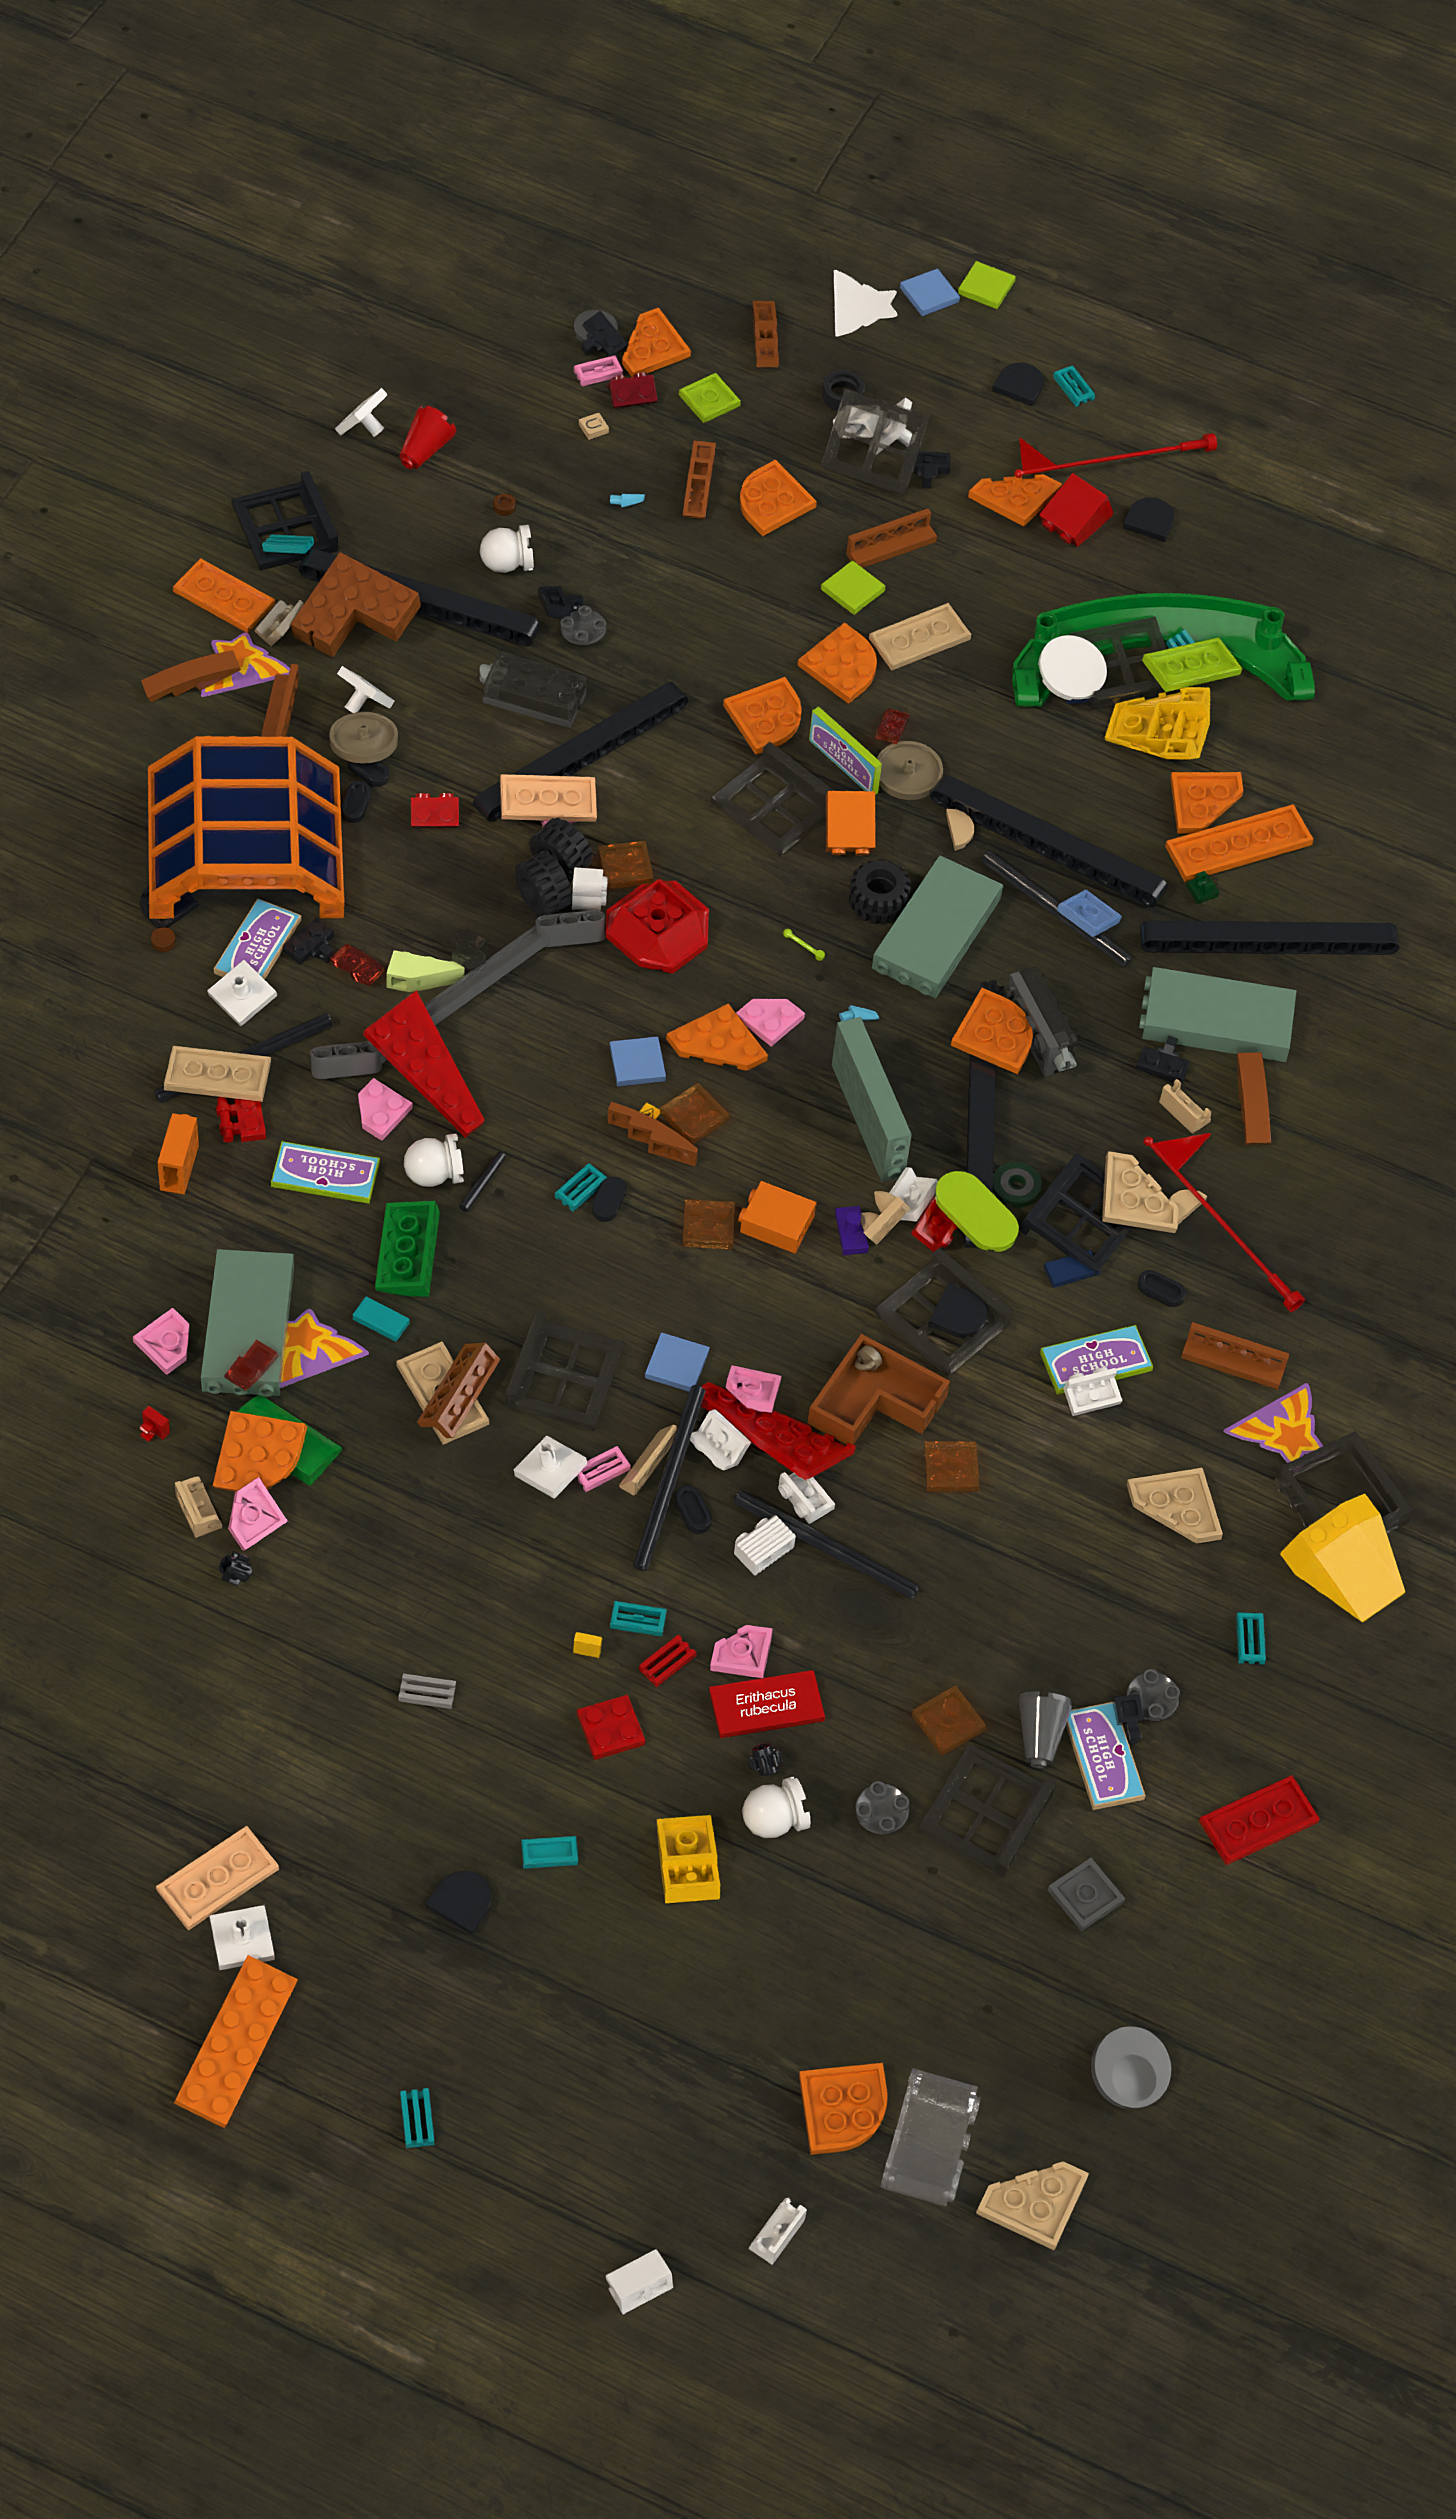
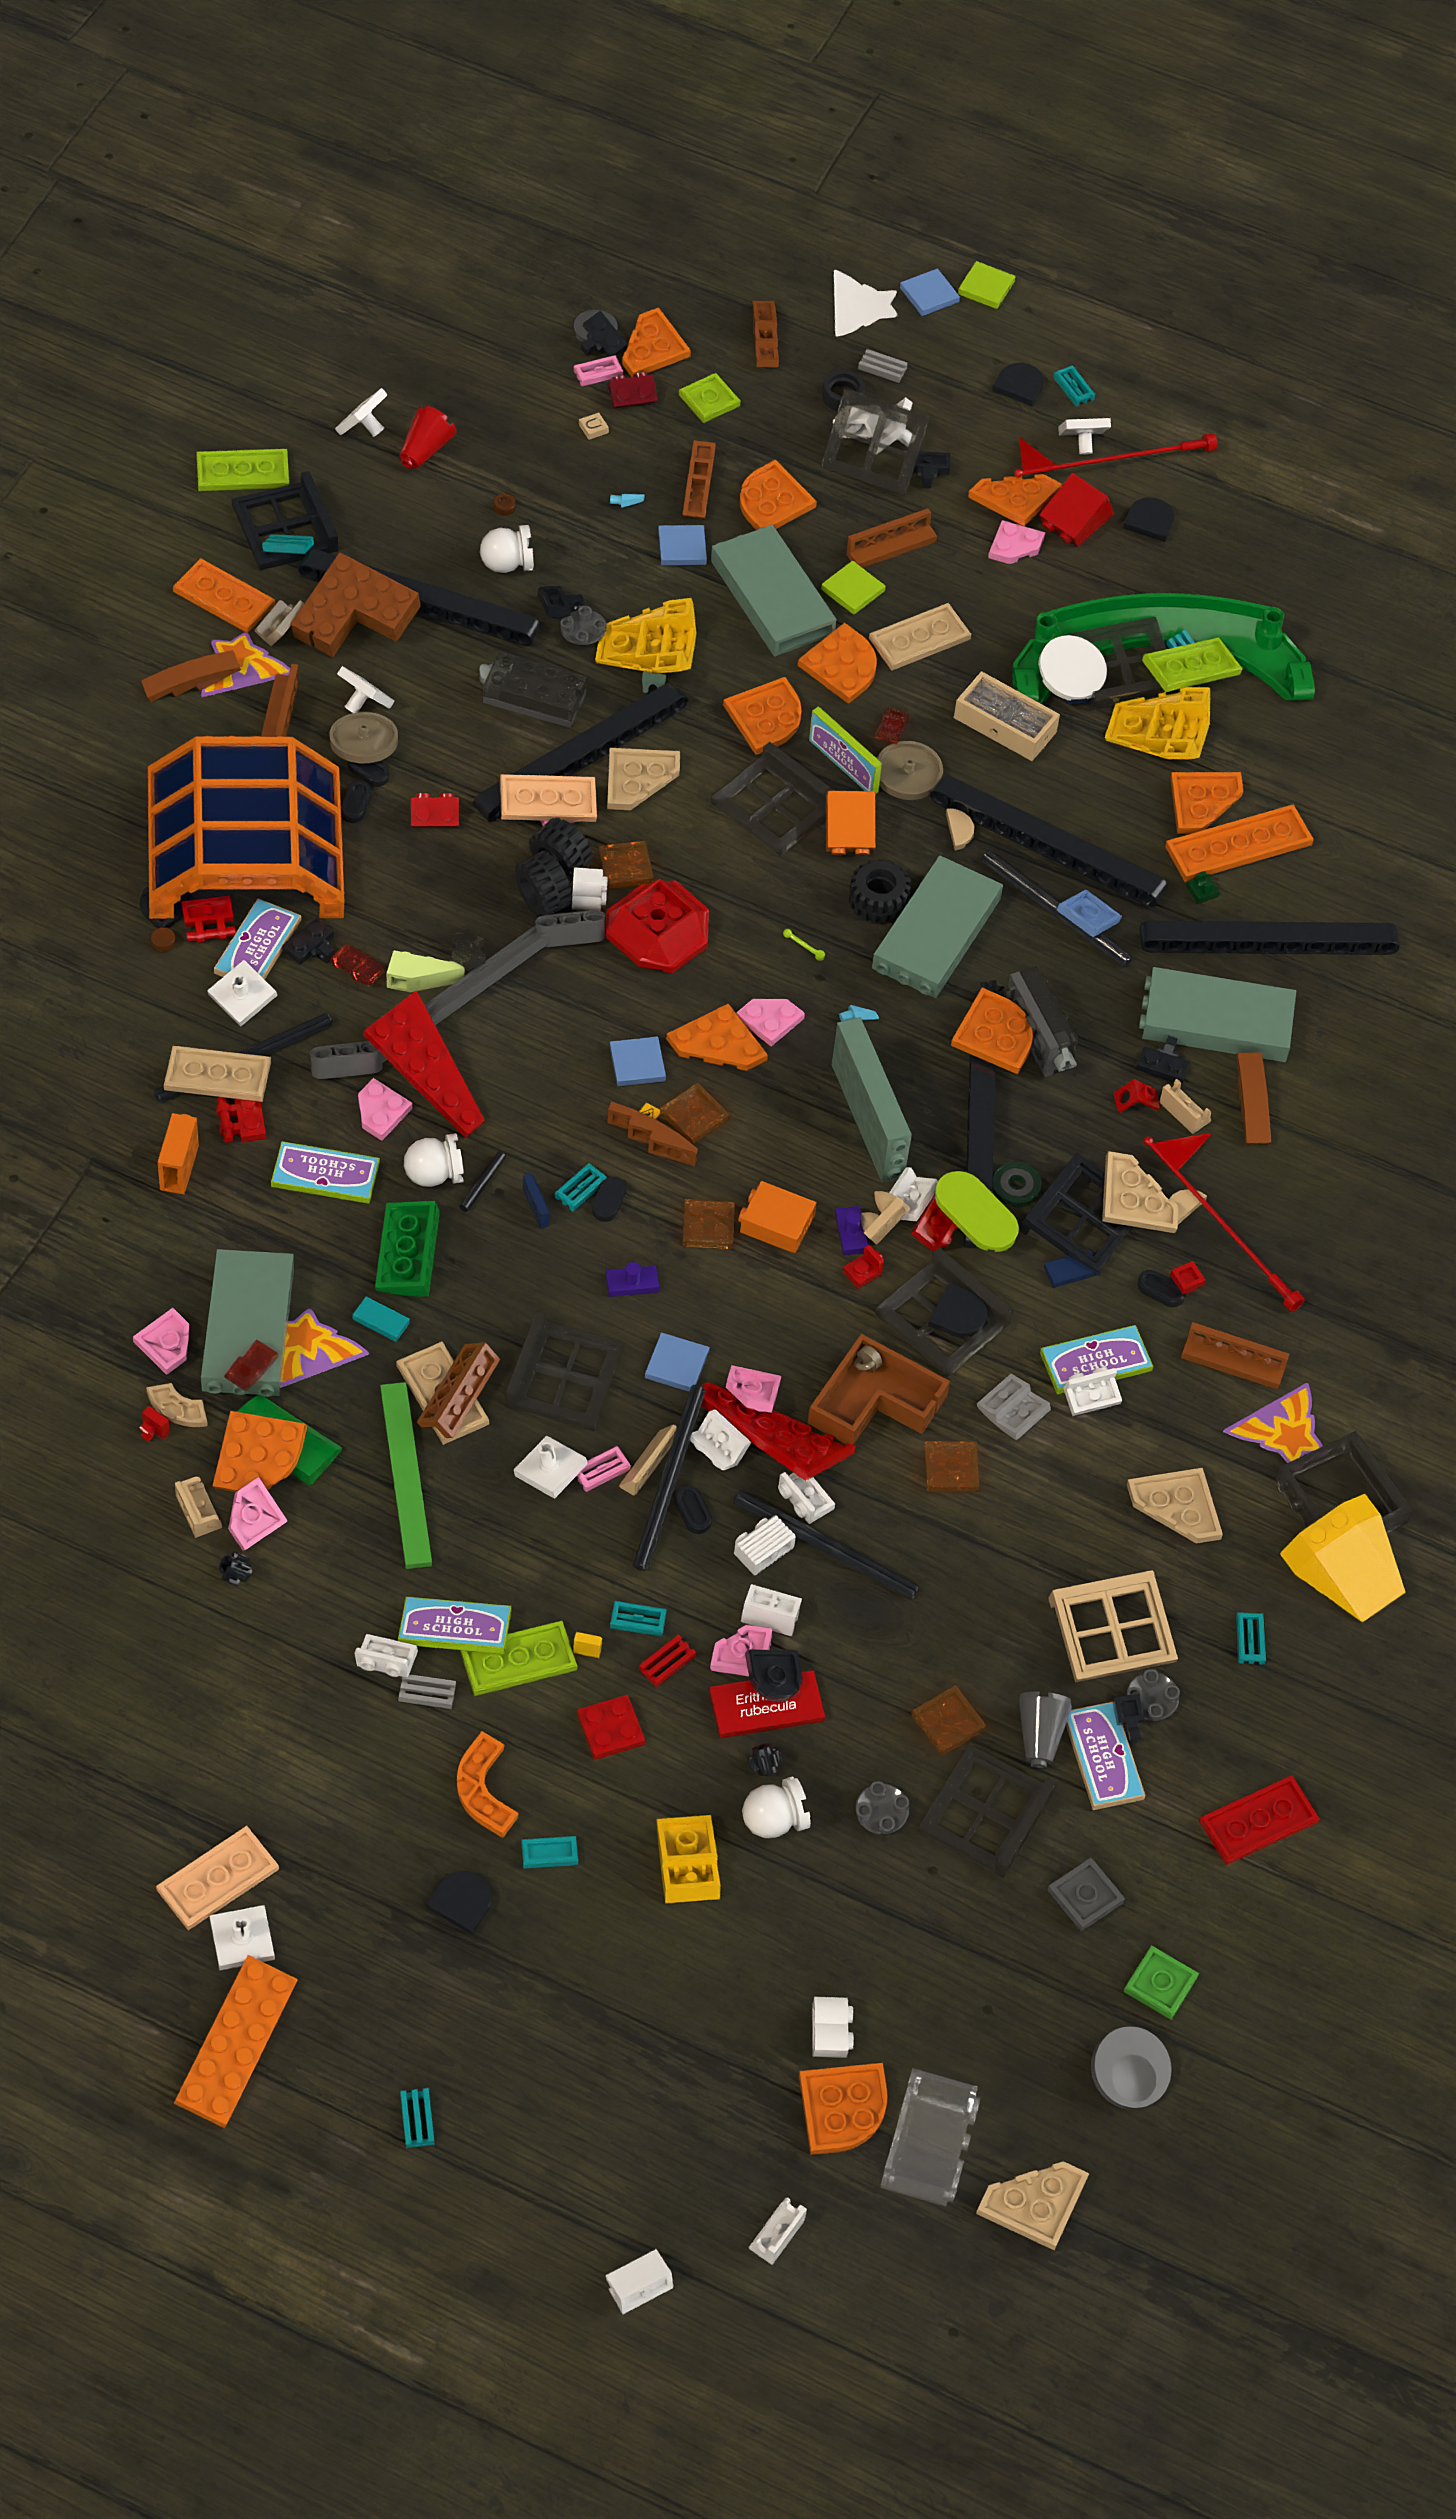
none -> tan tile [146,1383,208,1427]
none -> red plate [182,896,236,943]
none -> lime tile [197,449,289,491]
none -> white bracket [355,1634,418,1678]
none -> bright green tile [380,1382,432,1569]
none -> tile [398,1597,511,1654]
none -> orange plate [457,1731,518,1838]
none -> lime tile [460,1621,577,1696]
none -> dark blue tile [523,1173,550,1229]
none -> yellow wedge [595,598,697,674]
none -> dark purple tile [605,1262,659,1297]
none -> tan plate [607,748,680,810]
none -> dark green tile [642,671,667,693]
none -> medium blue tile [658,525,707,565]
none -> sand green brick [711,525,837,657]
none -> white hinge [741,1584,802,1636]
none -> black tile [745,1649,802,1702]
none -> white brick [812,1997,854,2058]
none -> red bracket [843,1245,884,1289]
none -> light grey tile [858,349,908,383]
none -> brick [954,671,1060,761]
none -> light grey slope [977,1374,1051,1440]
none -> bright pink plate [988,520,1045,564]
none -> tan window [1048,1570,1178,1683]
none -> white tile [1058,418,1111,455]
none -> red bracket [1114,1079,1160,1113]
none -> bright green tile [1124,1945,1199,2020]
none -> red tile [1170,1261,1206,1294]

